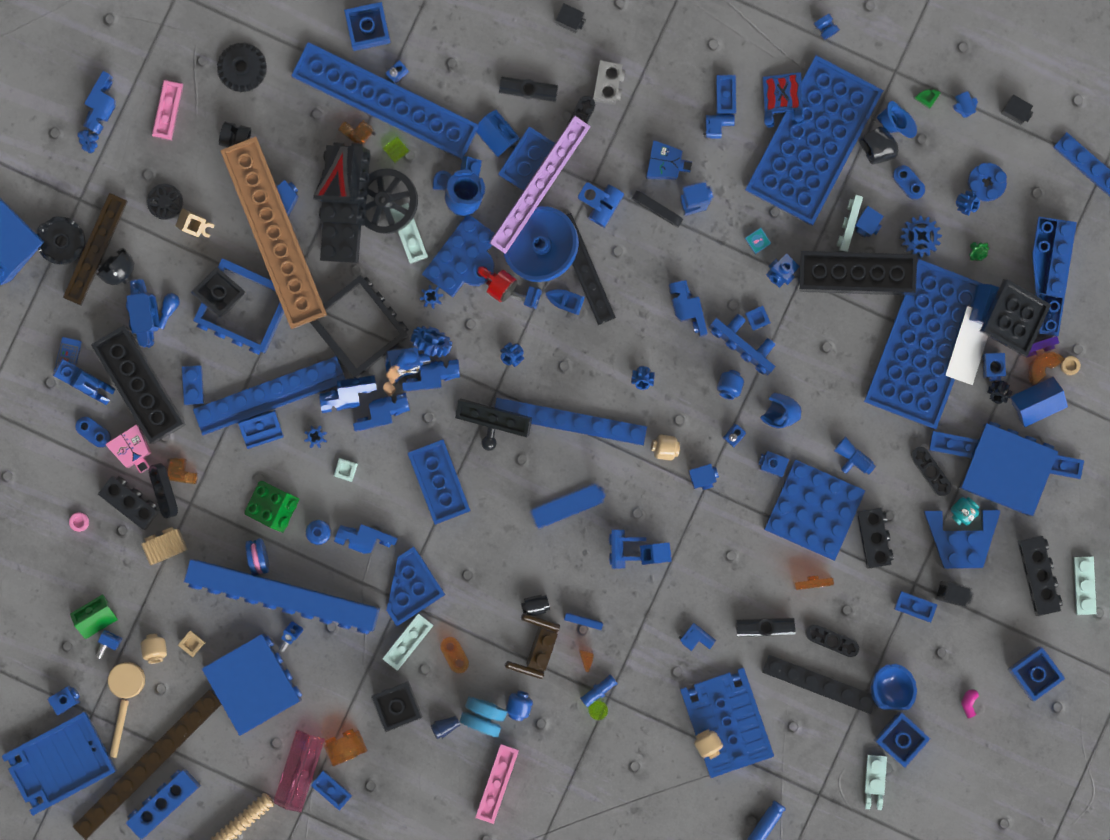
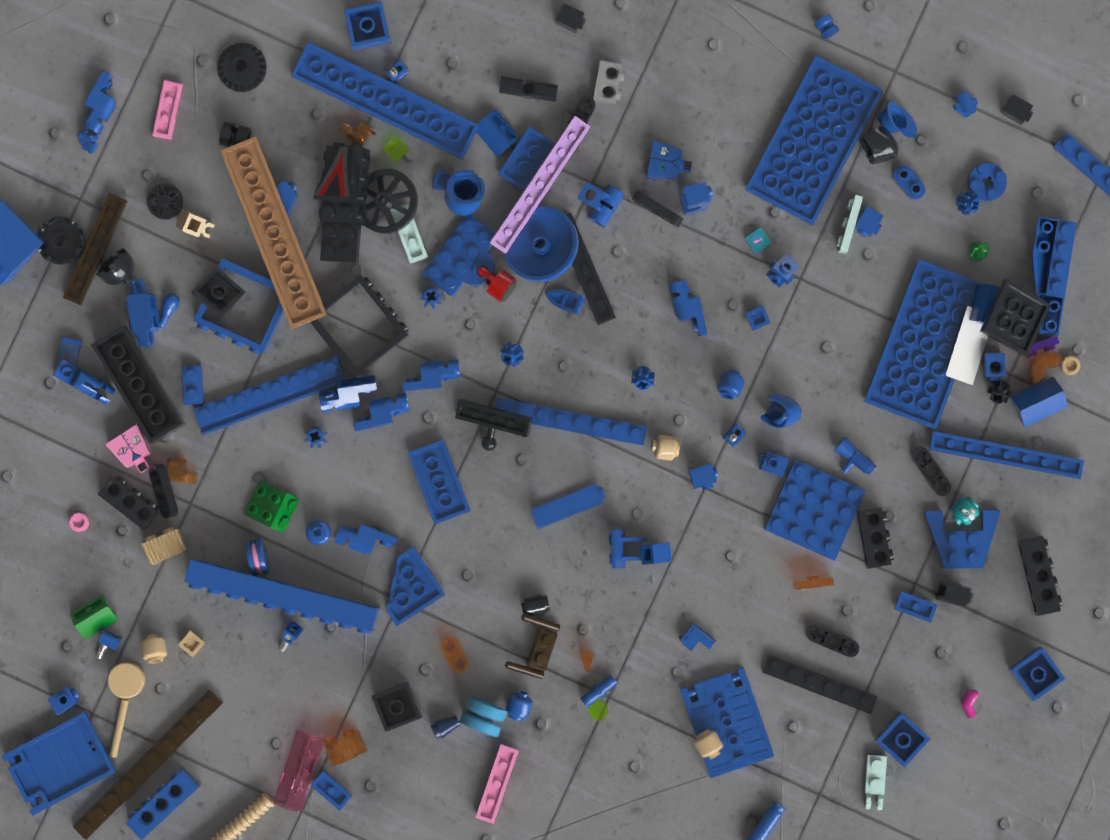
blue plate [75,417,111,448] -> none
blue panel [202,634,302,736] -> none
blue plate [238,410,284,449] -> none
light aqua tile [334,458,358,482] -> none
blue torso [383,347,431,396] -> none
light aqua plate [383,614,434,671] -> none
blue gear [410,326,453,357] -> none
blue plate [460,156,482,177] -> none
blue piece [511,286,542,309] -> none
blue tile [564,613,603,630] -> none
blue piece [703,115,735,139] -> none
blue plate [708,314,776,376] -> none
blue plate [716,75,736,114] -> none
black piece [736,618,795,637] -> none
flag [763,72,804,128] -> none
black brick [799,251,917,296] -> none
blue cylinder [870,664,917,710] -> none
blue gear [899,216,942,258] -> none
green tile [914,89,941,109] -> none
blue panel [959,422,1058,516] -> none
light aqua plate [1073,556,1097,615] -> none

